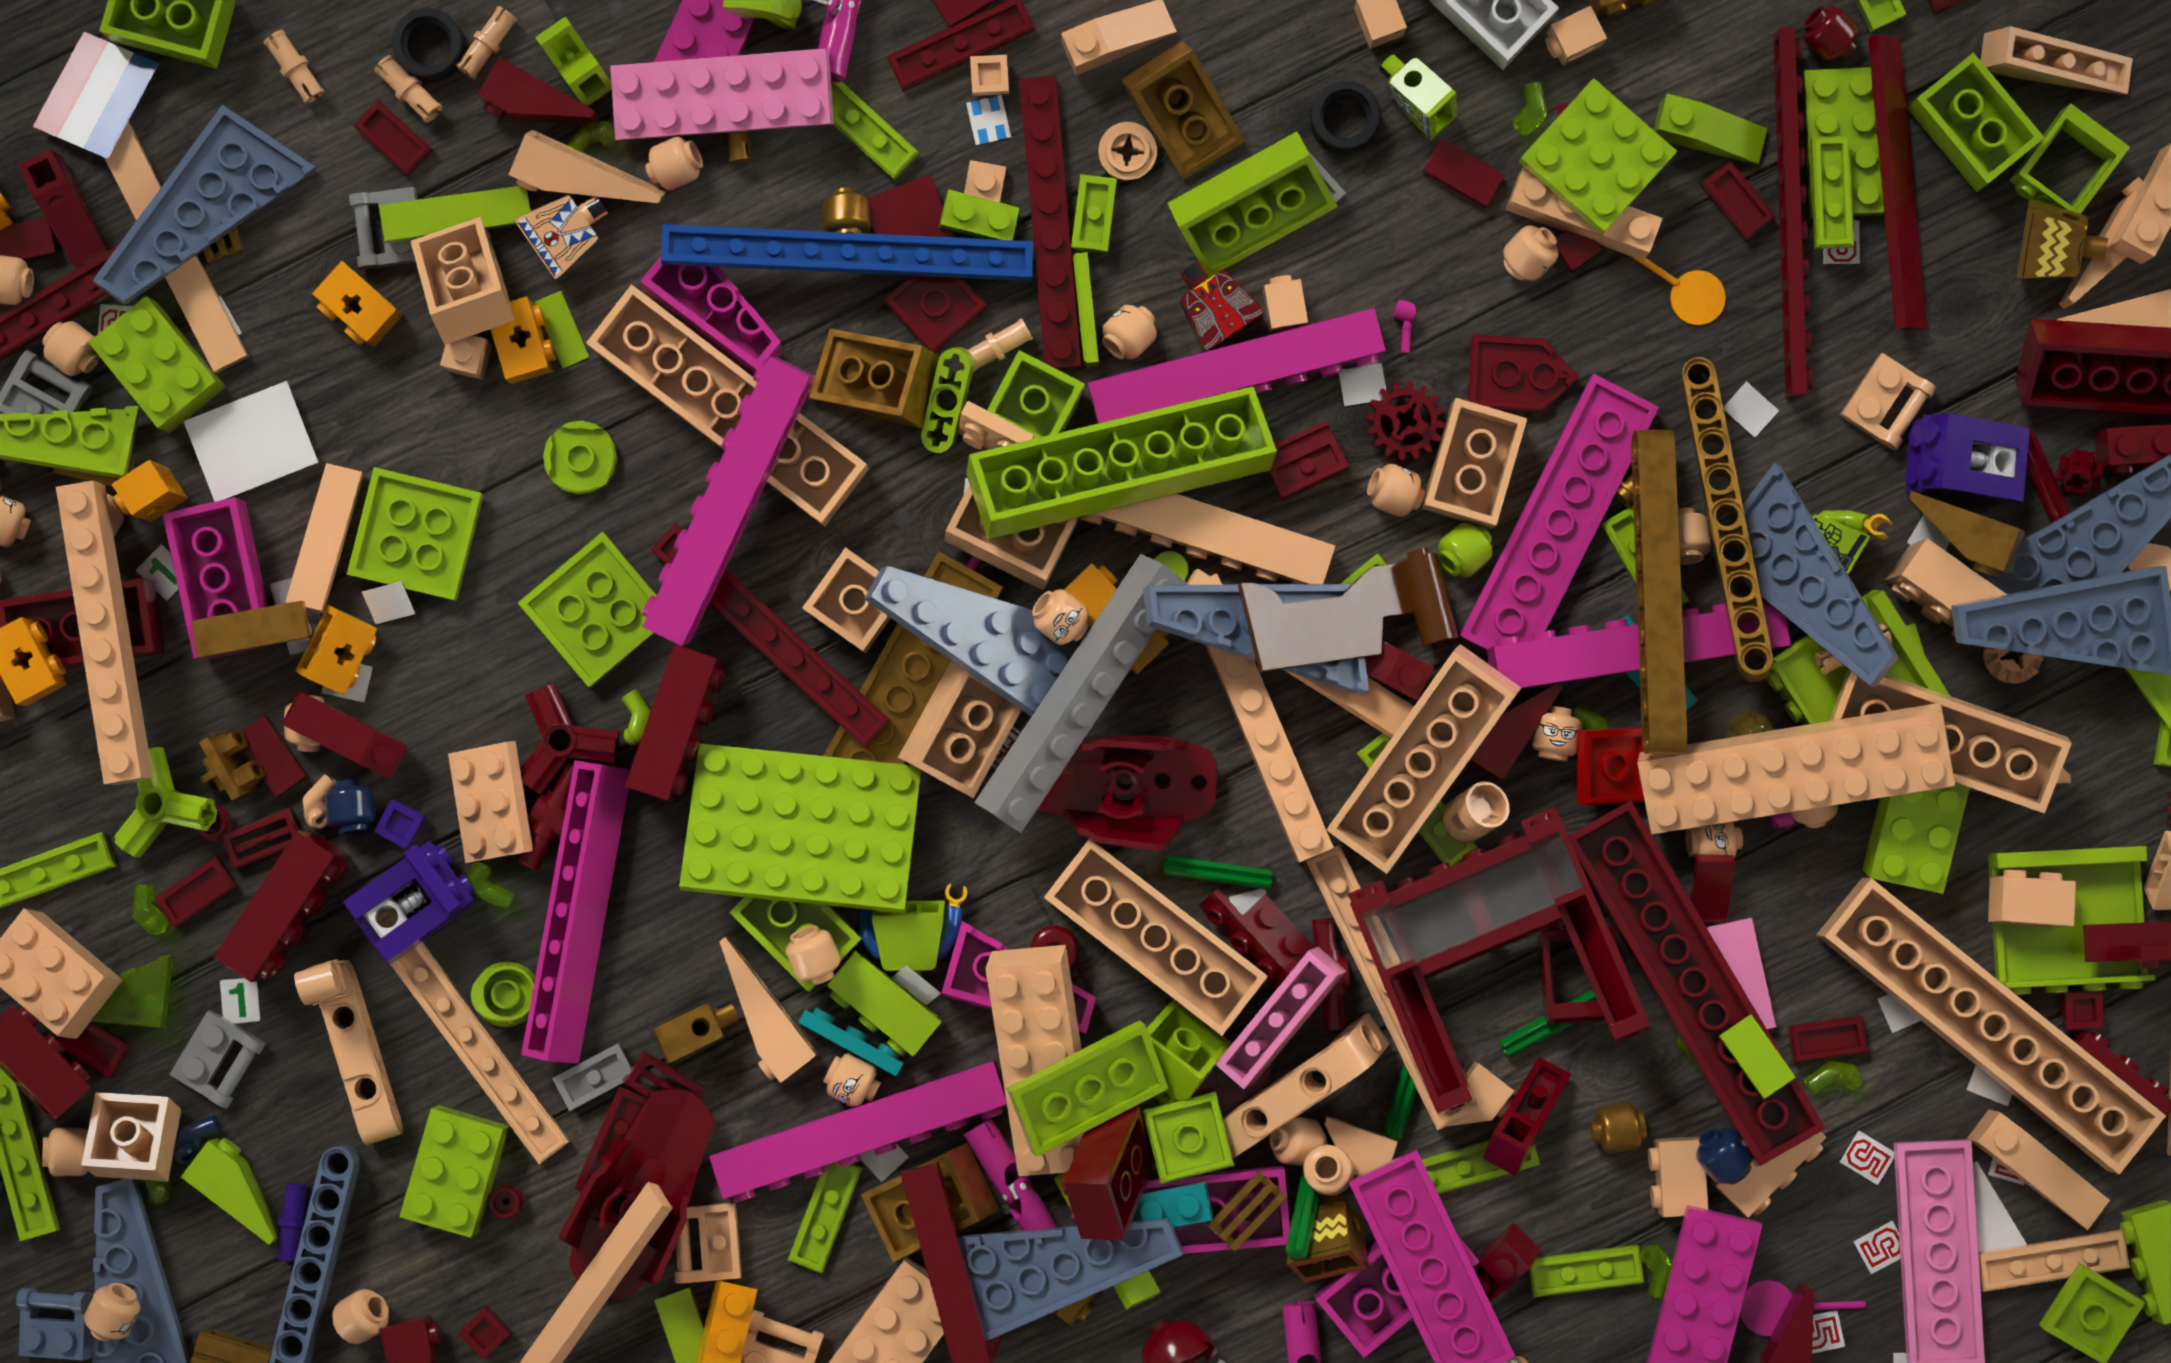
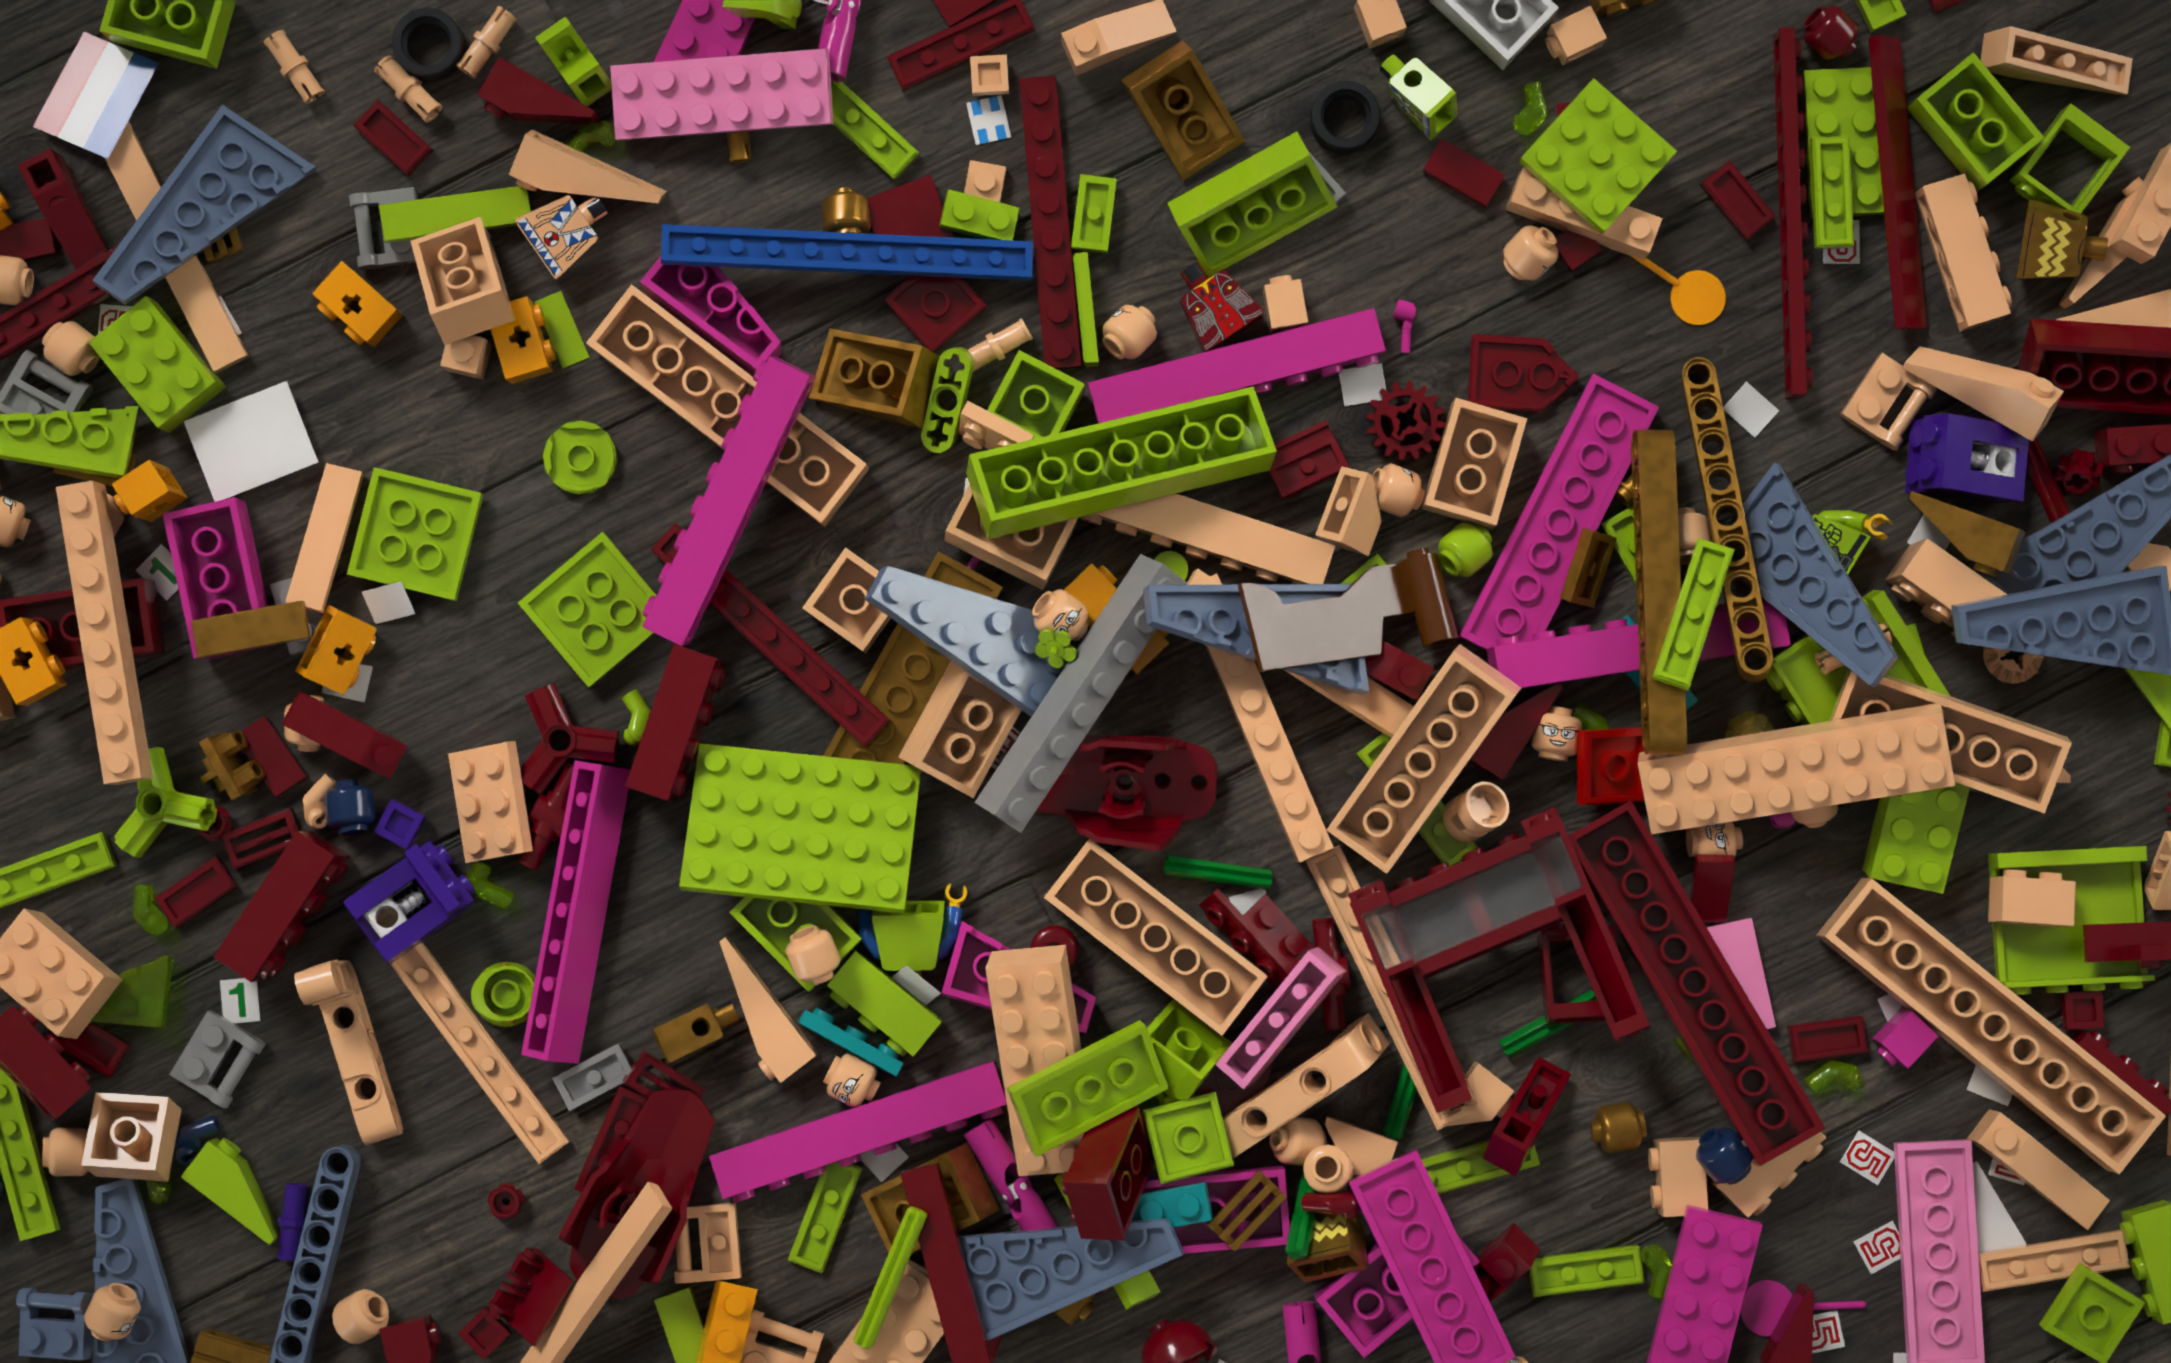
lime brick [399,1105,510,1238] -> none
light nougat head [645,136,703,191] -> none
light nougat gear [1098,122,1157,181] -> none
lime slope [1653,94,1767,165] -> none
lime tile [1719,1014,1796,1099] -> none
none -> dark red hinge [488,1247,574,1346]
none -> lime axle [853,1206,927,1349]
none -> lime plant [1035,629,1077,668]
none -> dark red arm [1301,1192,1360,1219]
none -> light nougat slope [1315,466,1382,556]
none -> pearl gold tile [1560,528,1617,608]
none -> lime tile [1652,538,1734,691]
none -> dark pink brick [1872,1006,1939,1068]
none -> light nougat slope [1902,346,2064,442]
none -> light nougat brick [1915,173,2012,332]

